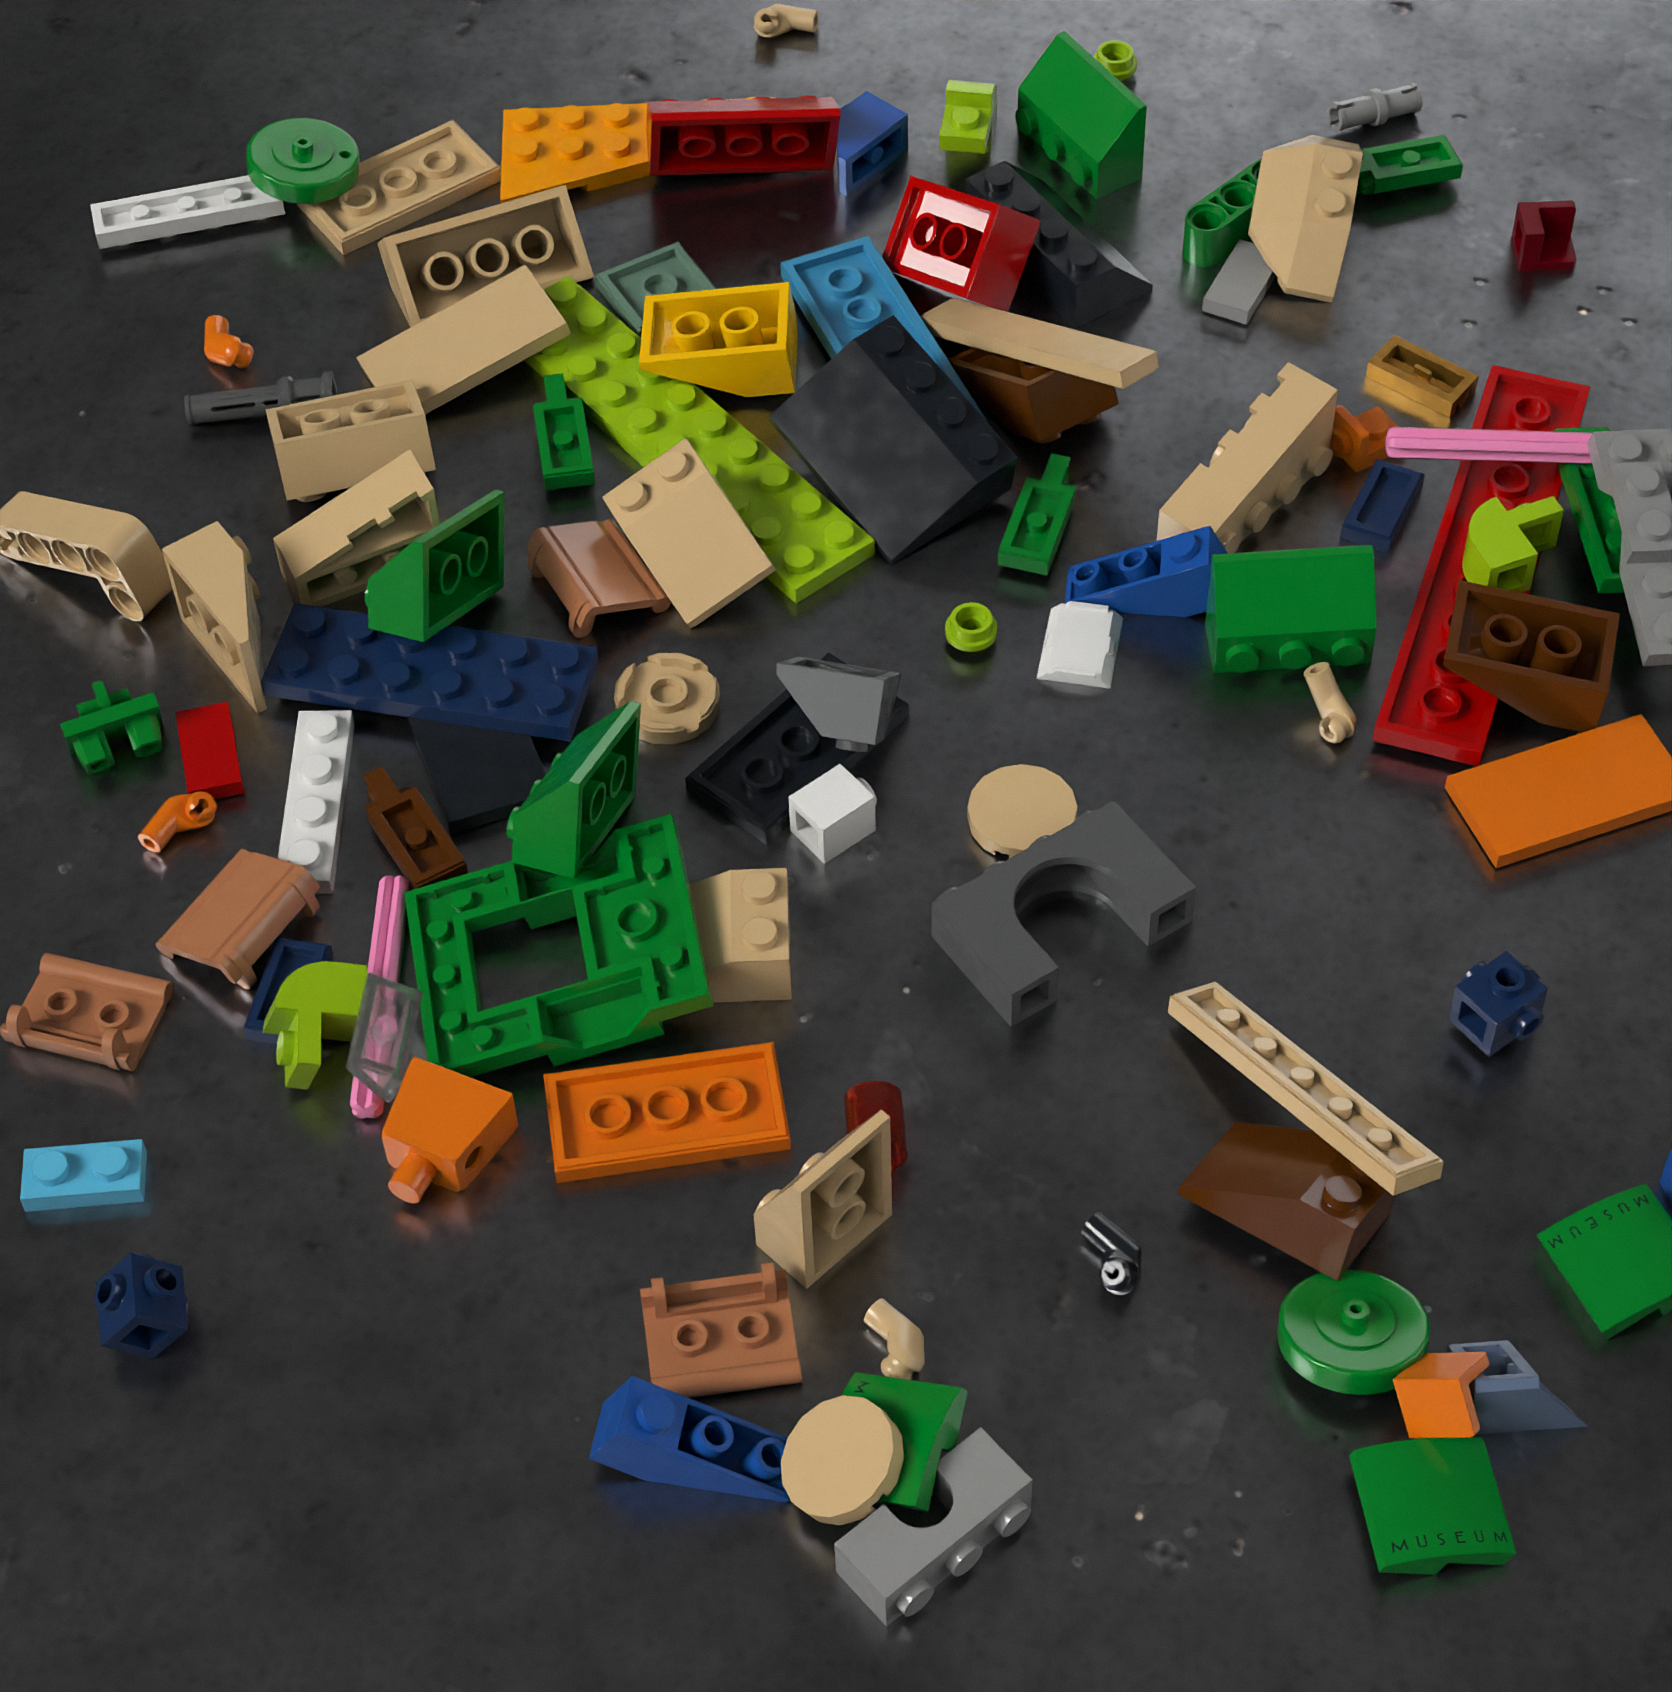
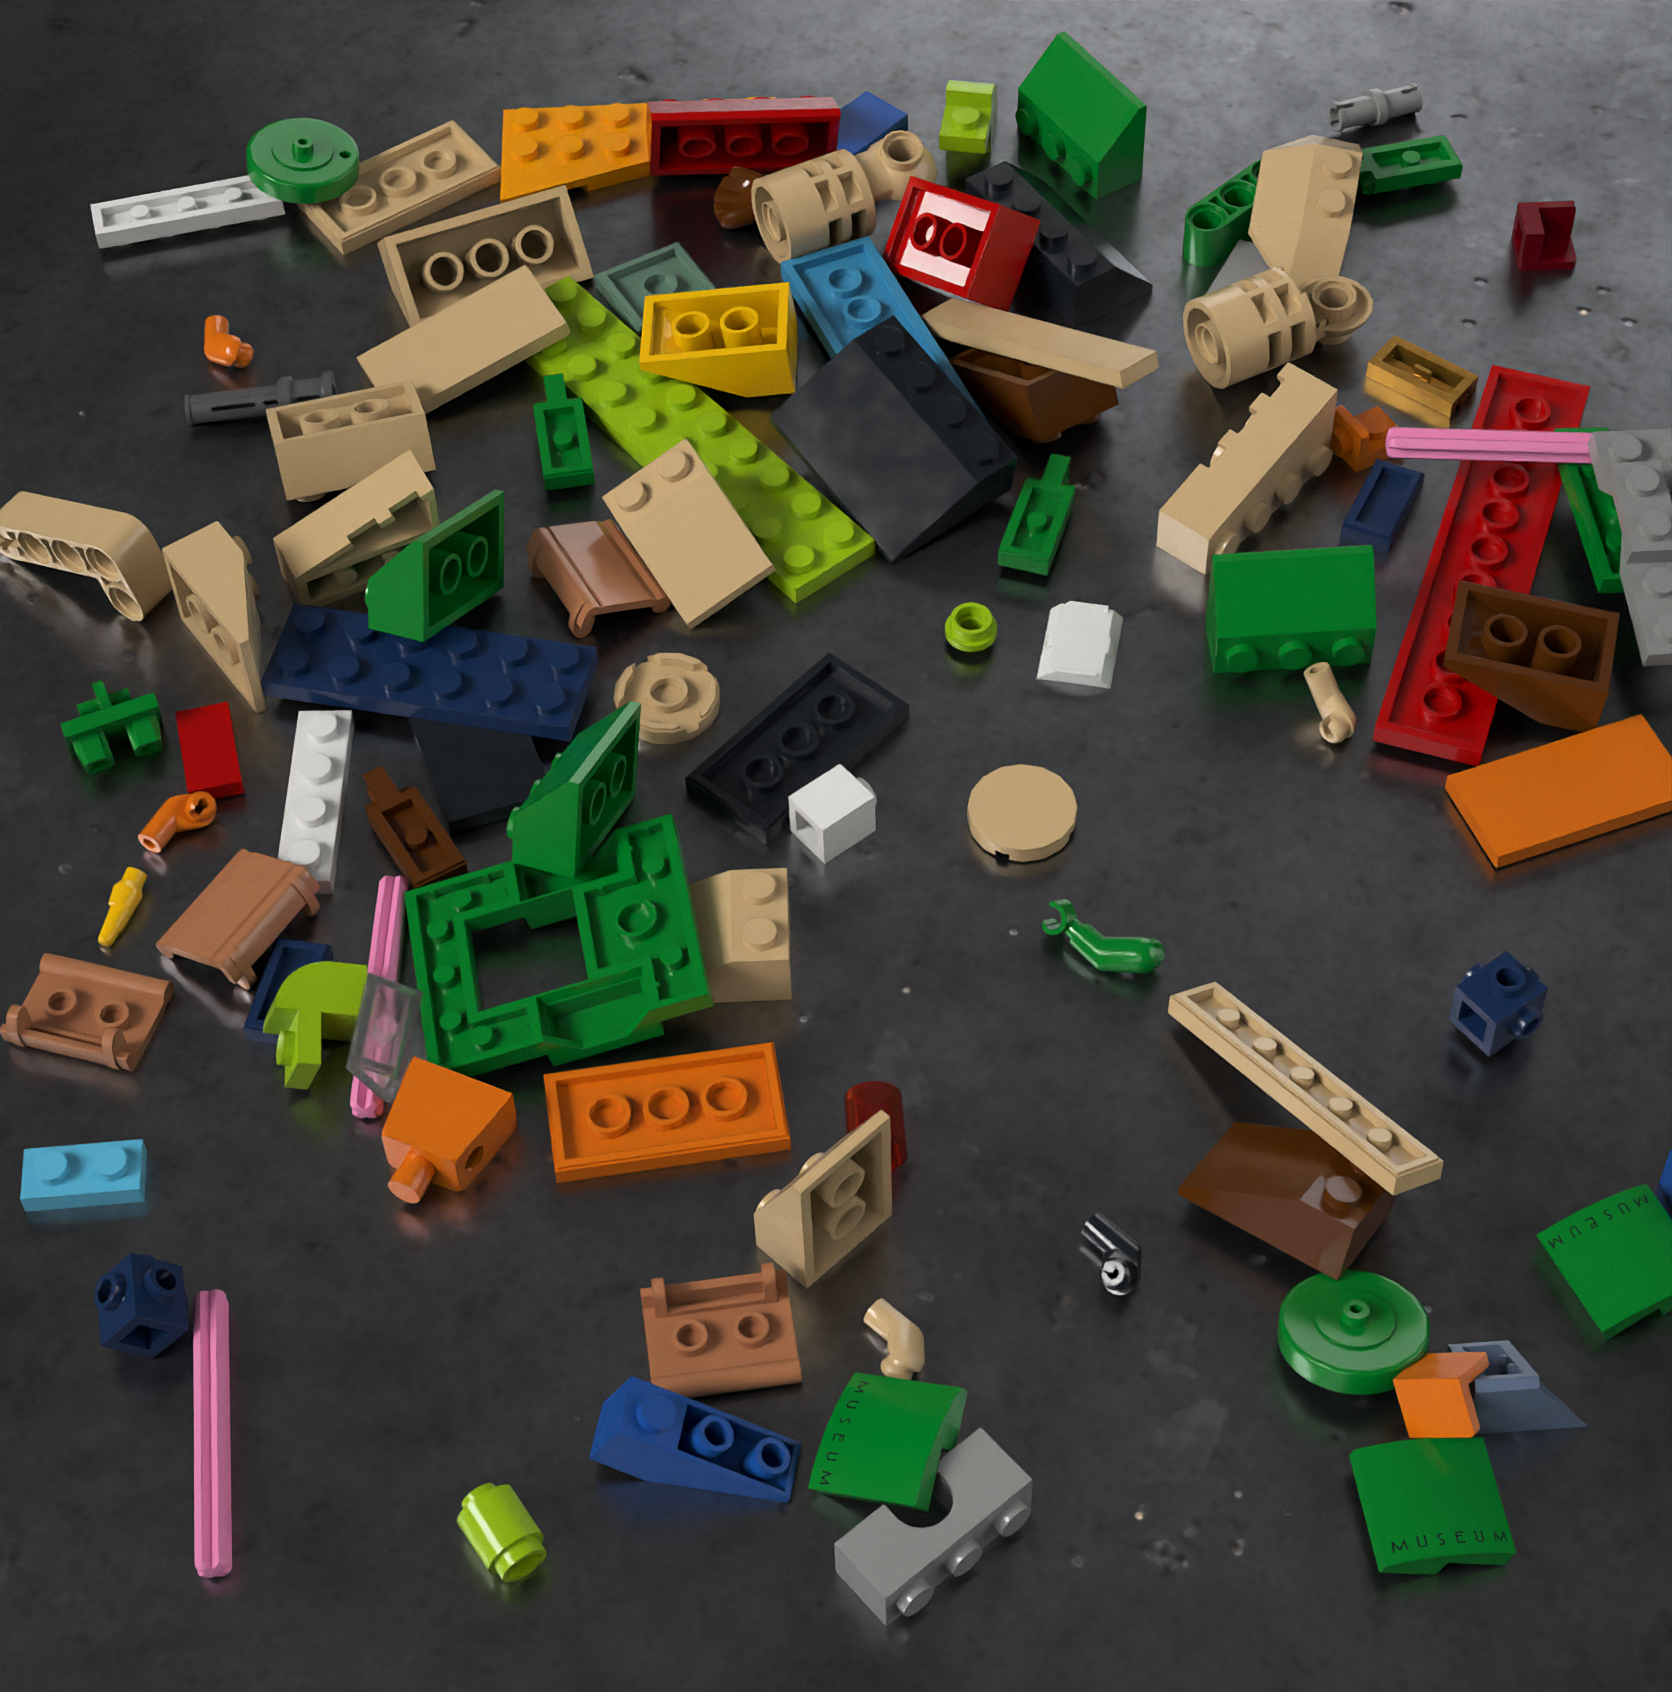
tan arm [754,4,819,38] -> none
dark grey slope [776,657,901,752] -> none
tan tile [781,1395,904,1525] -> none
dark grey arch [931,800,1196,1027] -> none
blue slope [1065,526,1228,617] -> none
lime plate [1093,40,1137,81] -> none
lime brick [1462,496,1564,593] -> none
none -> yellow piece [98,867,147,947]
none -> bright pink axle [193,1289,232,1578]
none -> lime brick [457,1483,547,1583]
none -> reddish brown piece [713,166,766,229]
none -> tan cylinder [751,130,937,263]
none -> green arm [1042,899,1165,974]
none -> tan cylinder [1183,266,1373,389]

